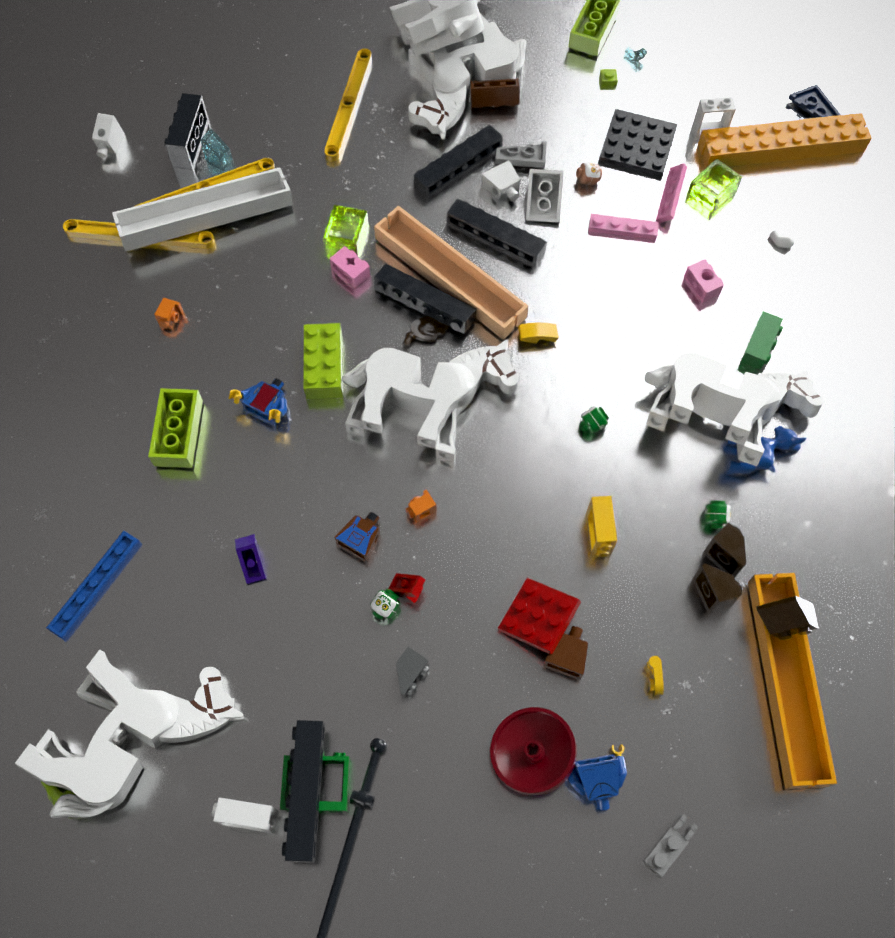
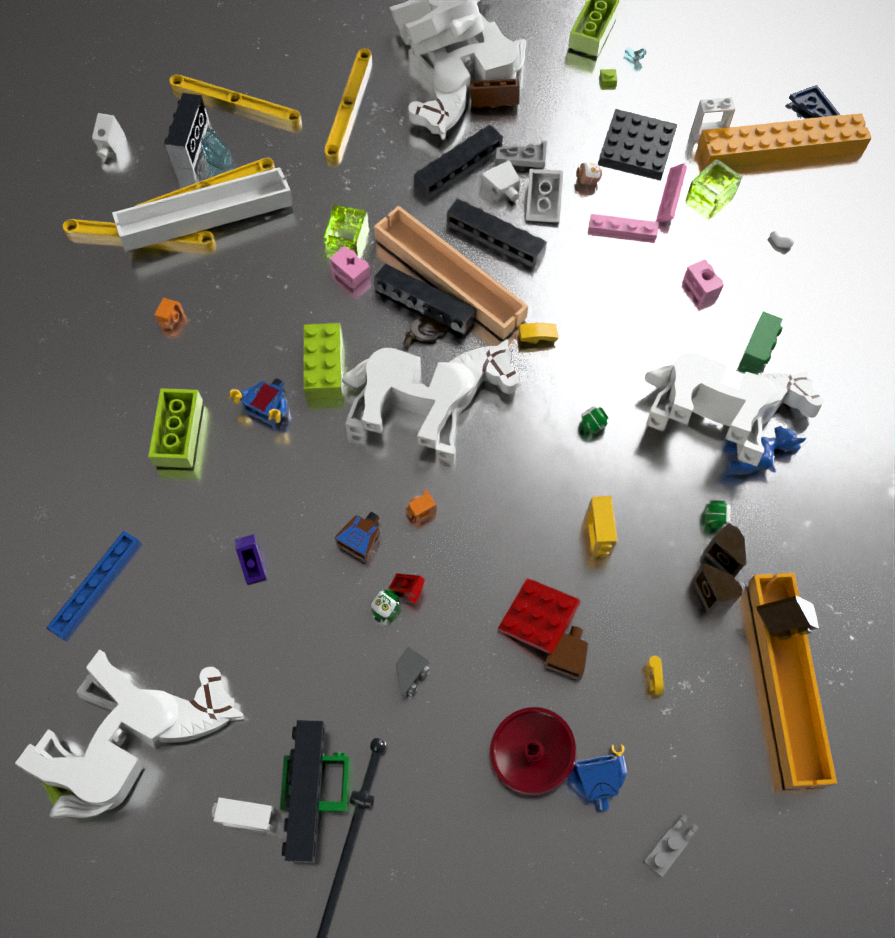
none -> yellow beam [169,75,301,127]

